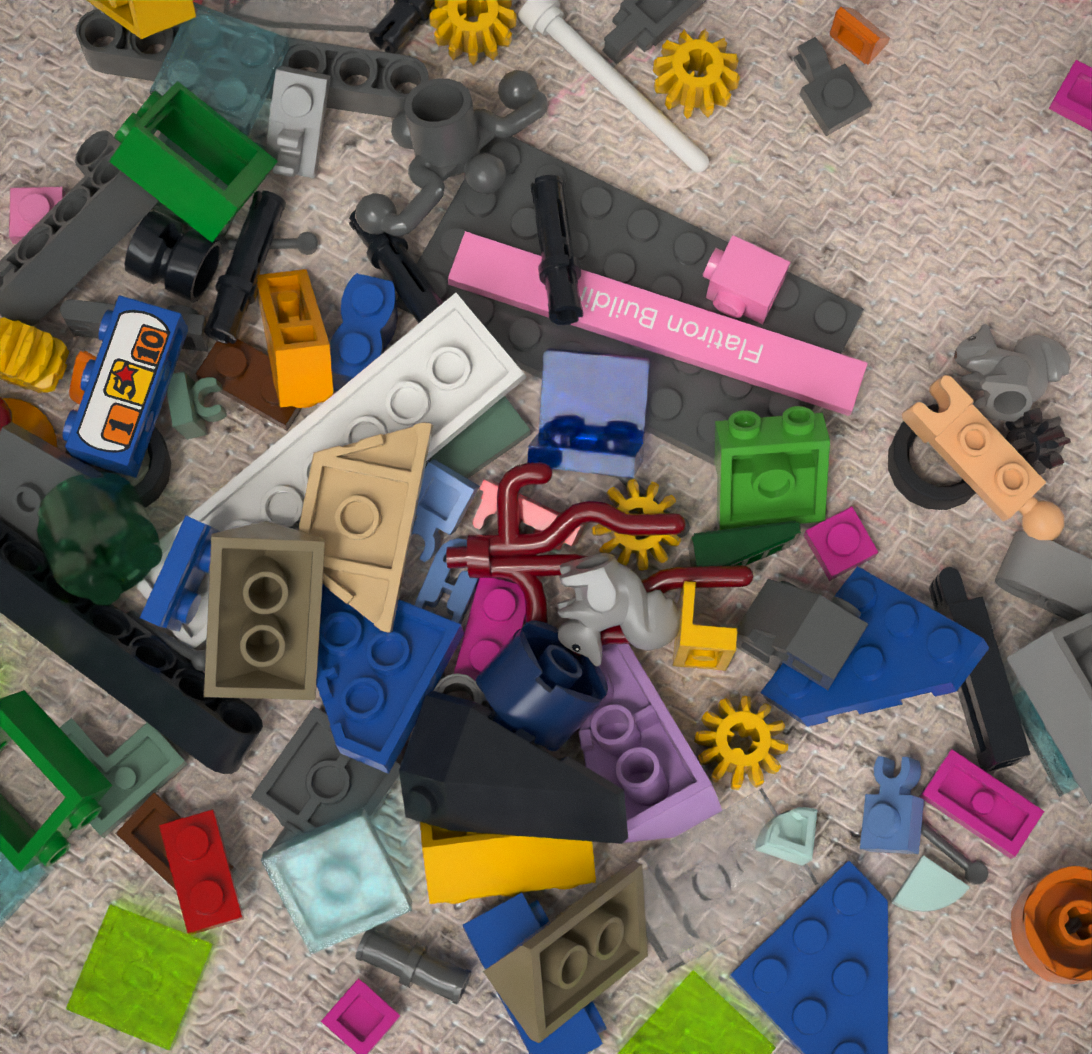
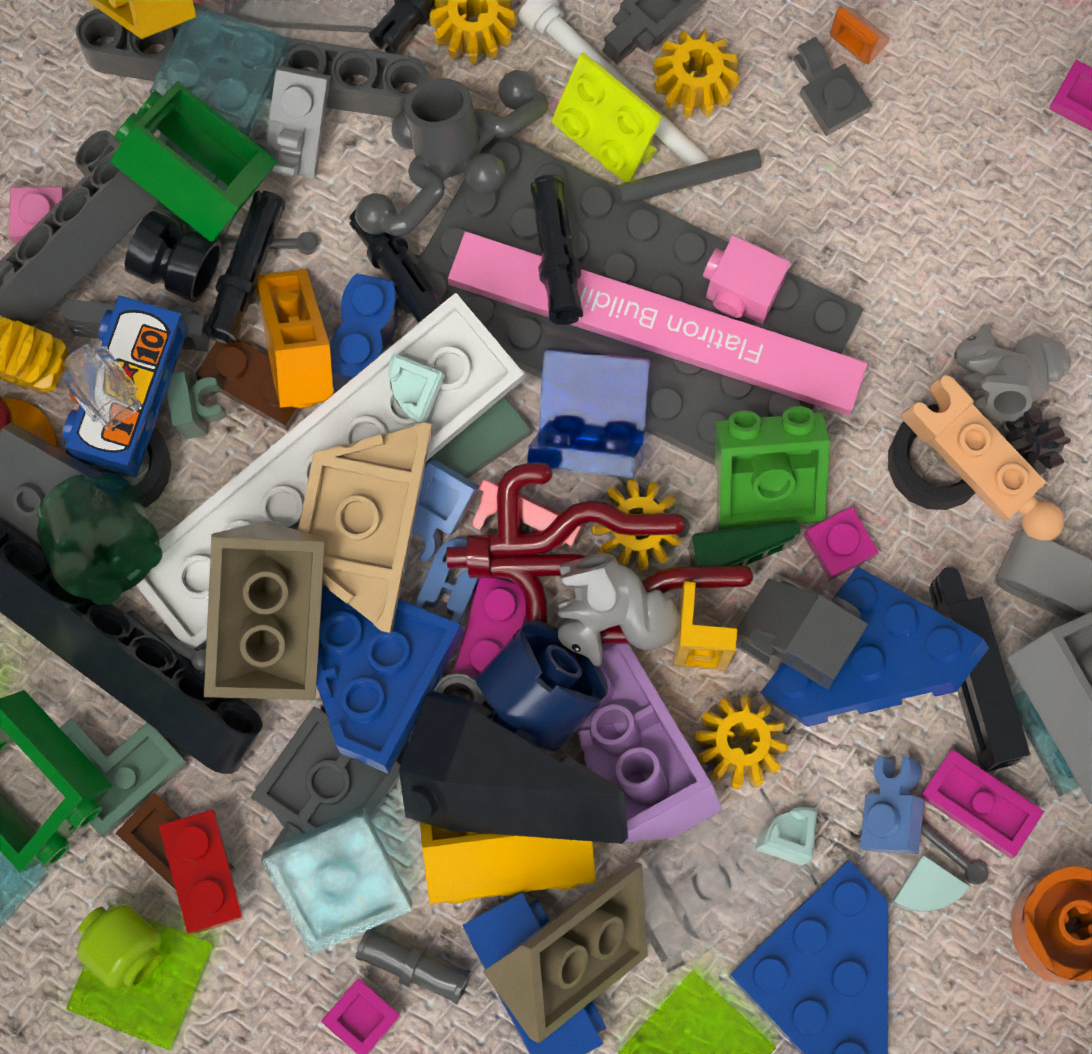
blue plate [140,515,221,632] -> none
none -> clear brick [61,344,141,429]
none -> lime head [76,904,162,989]
none -> light aqua tile [388,353,445,423]
none -> neon yellow hinge [551,52,663,183]
none -> dark grey bar [613,149,761,205]

